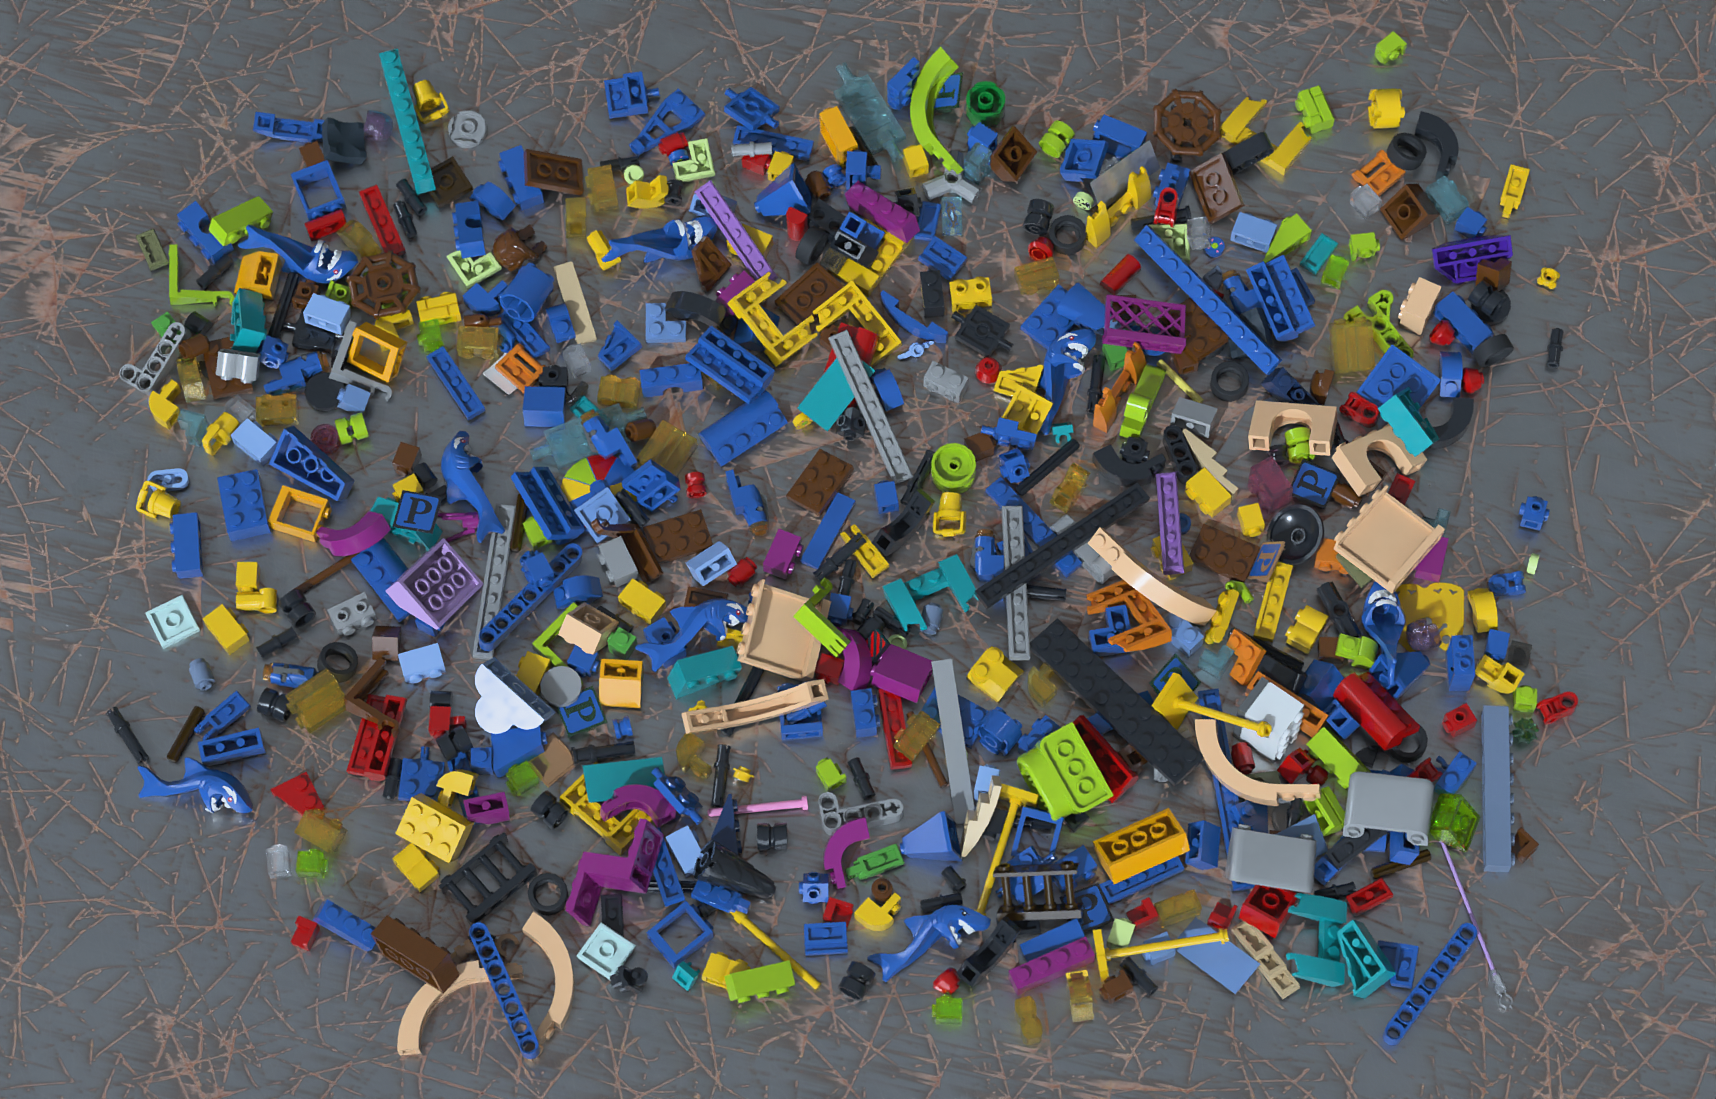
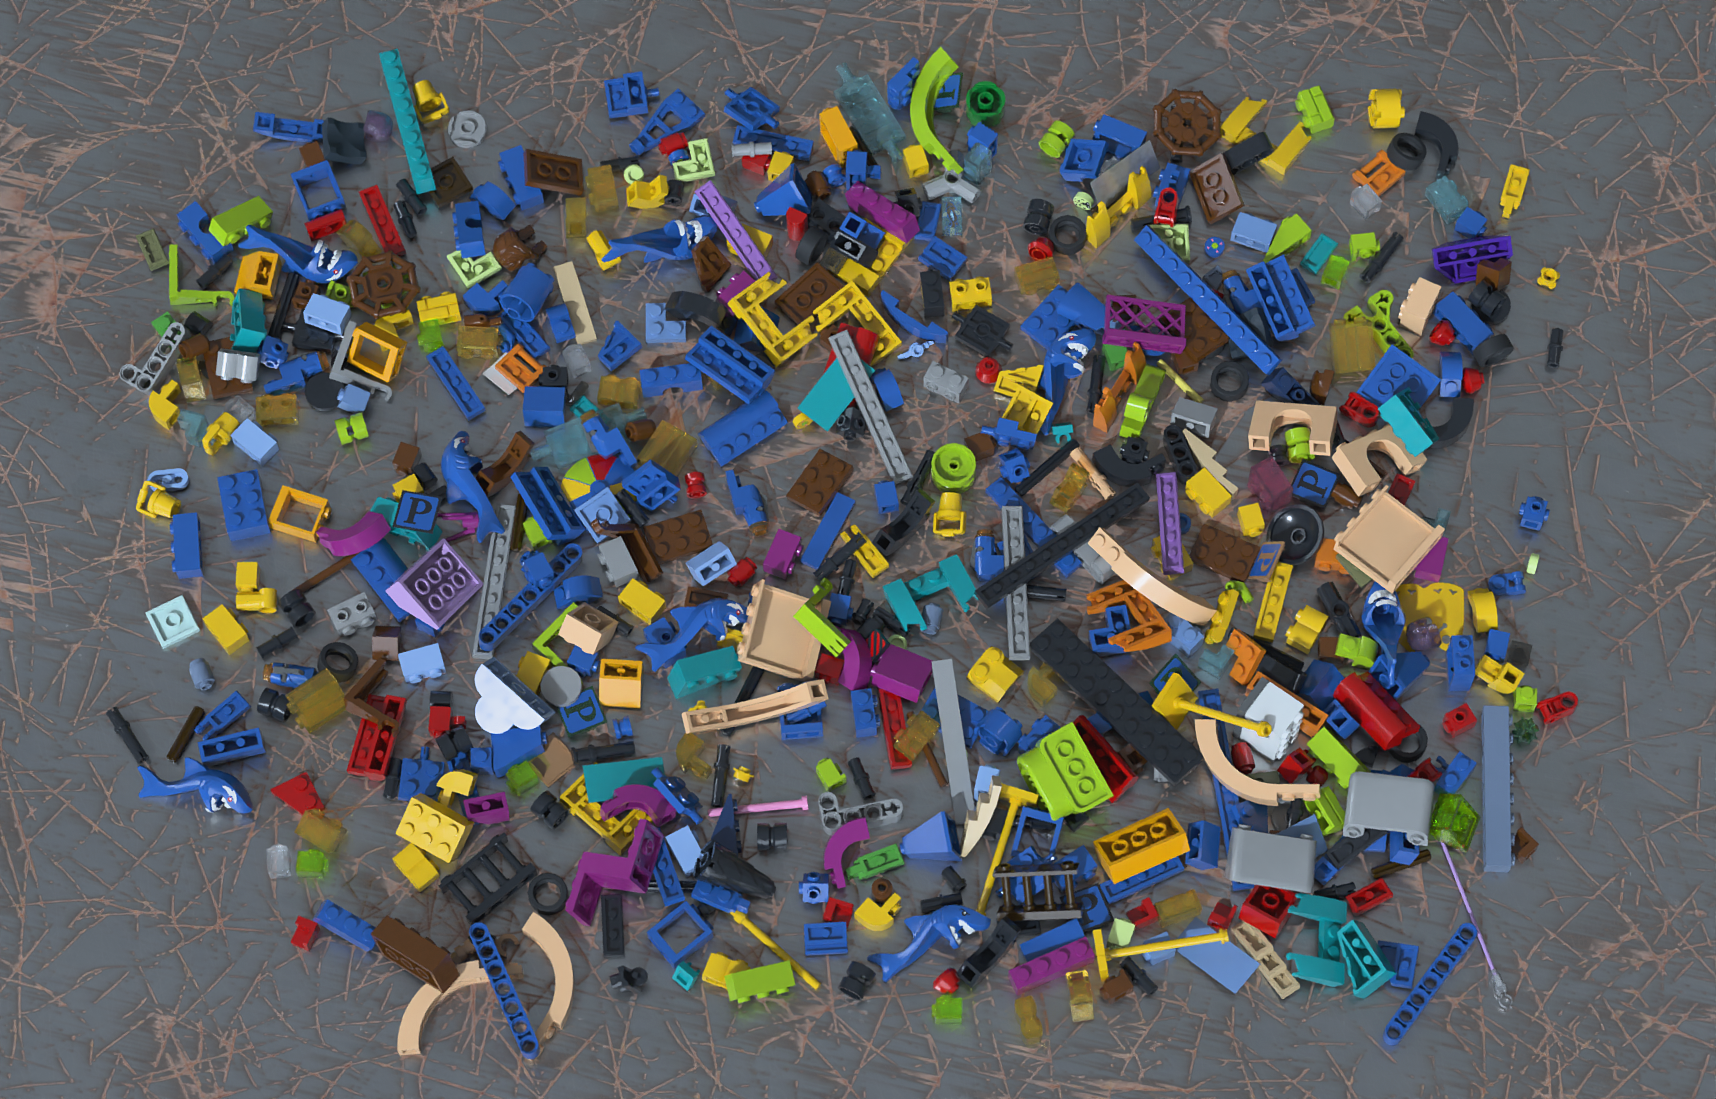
blue wedge [269,426,355,501] -> none
clear pink wheel [310,424,341,456] -> none
light aqua tile [576,922,636,980] -> none
bright green brick [607,627,638,660] -> none
reddish brown slope [990,126,1037,182] -> none
red brick [1100,254,1141,295] -> none
clear brick [1187,216,1212,250] -> none
lime brick [1375,31,1407,64] -> none
reddish brown slope [1380,183,1440,240] -> none
none -> reddish brown arch [475,431,535,497]
none -> light nougat pin [1070,447,1116,501]
none -> black pin [1359,232,1404,283]

